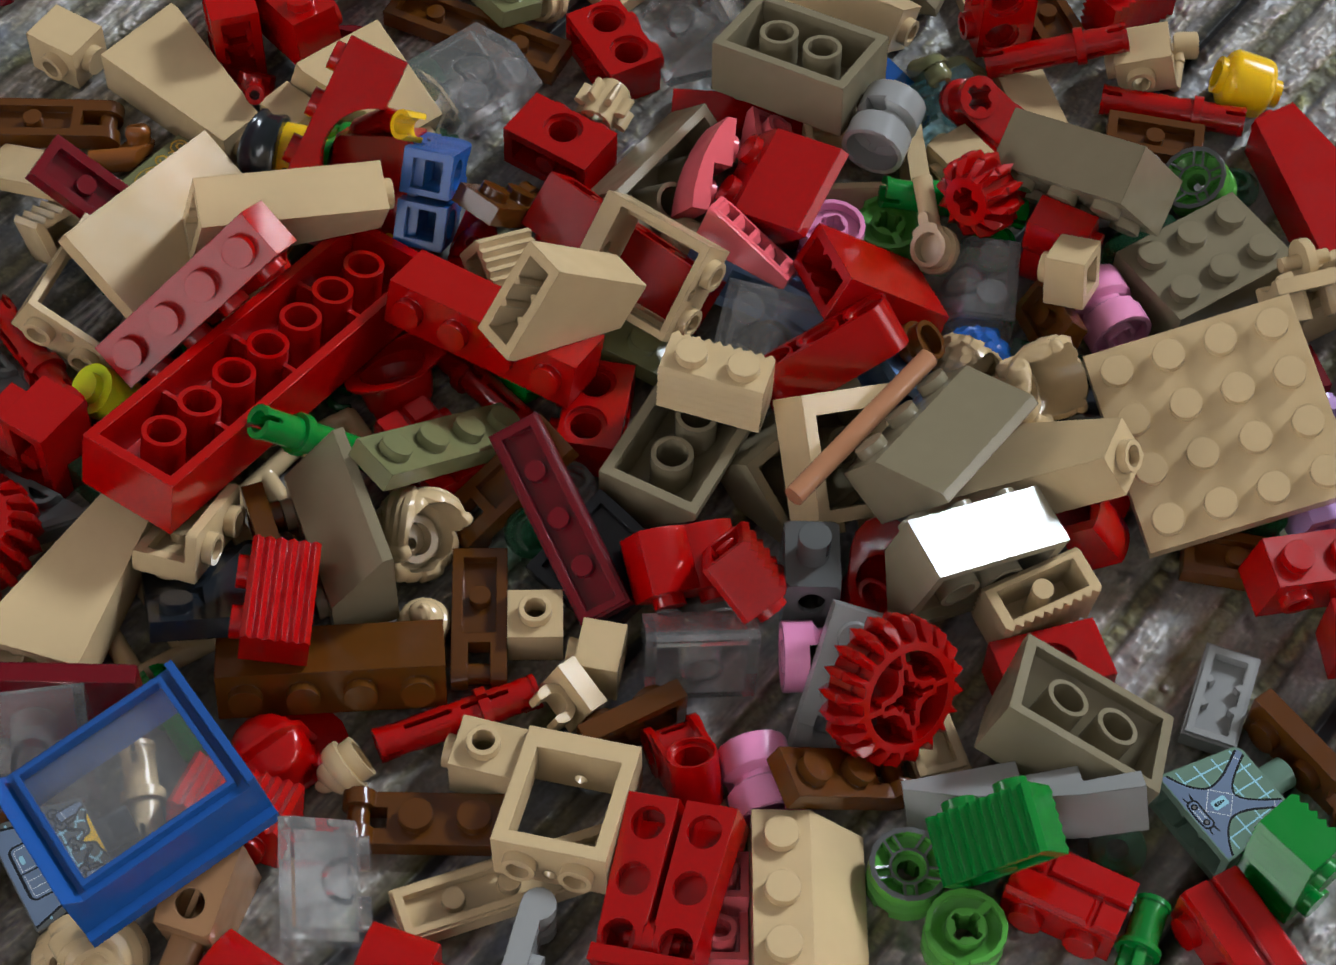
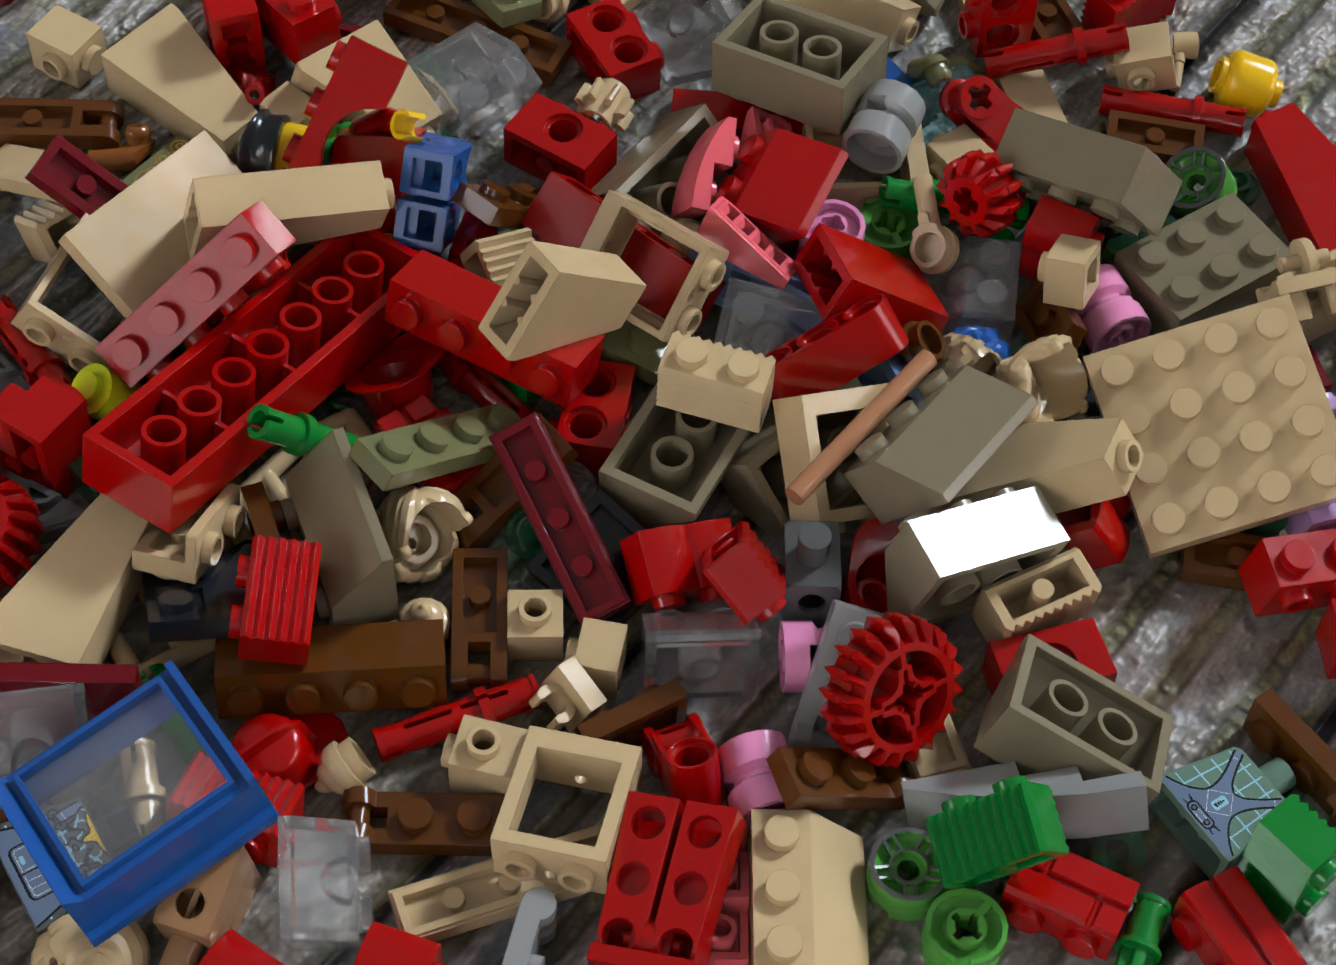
light grey plate [1177,642,1261,754] -> none

